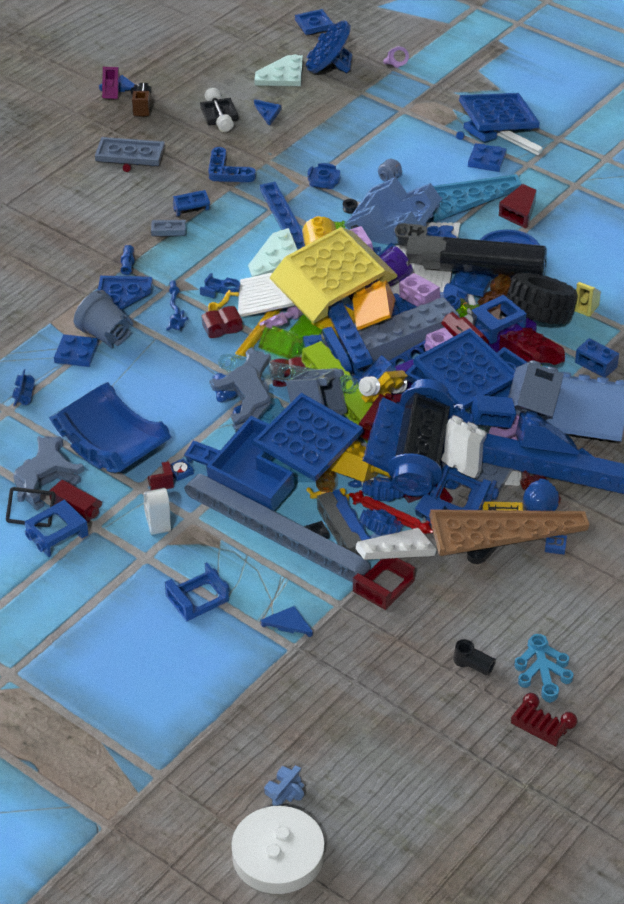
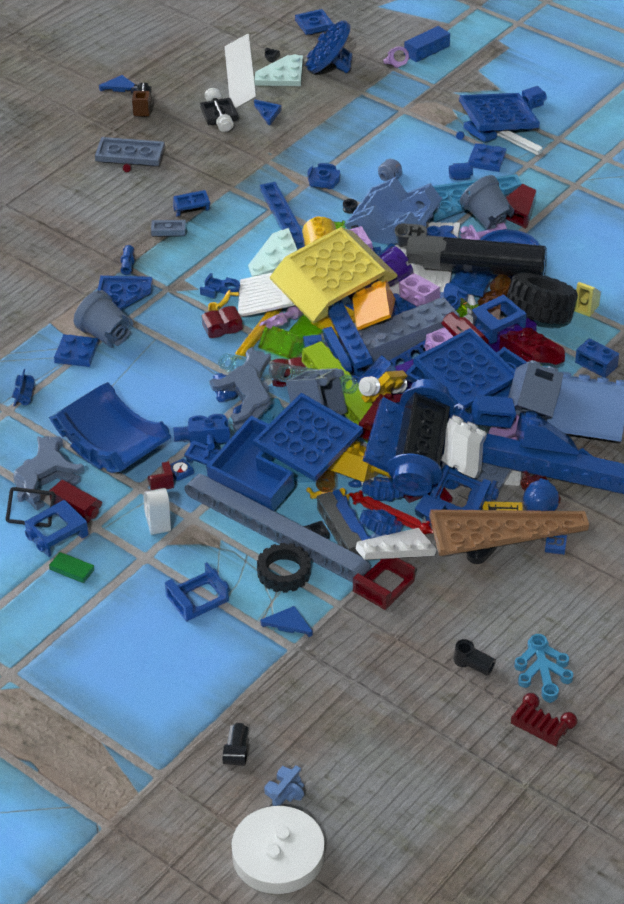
magenta slope [102,67,121,99] -> none
blue piece [166,280,189,331] -> none
blue beam [208,147,256,182] -> none
none -> green tile [49,552,94,583]
none -> blue piece [173,414,230,450]
none -> black piece [222,723,249,766]
none -> white sticker [225,34,256,108]
none -> black tyre [257,543,311,593]
none -> black tile [265,48,280,63]
none -> blue brick [404,26,450,62]
none -> blue brick [448,162,473,180]
none -> sand blue piece [459,175,514,230]
none -> lavender bar [460,222,507,240]
none -> blue brick [521,86,547,111]

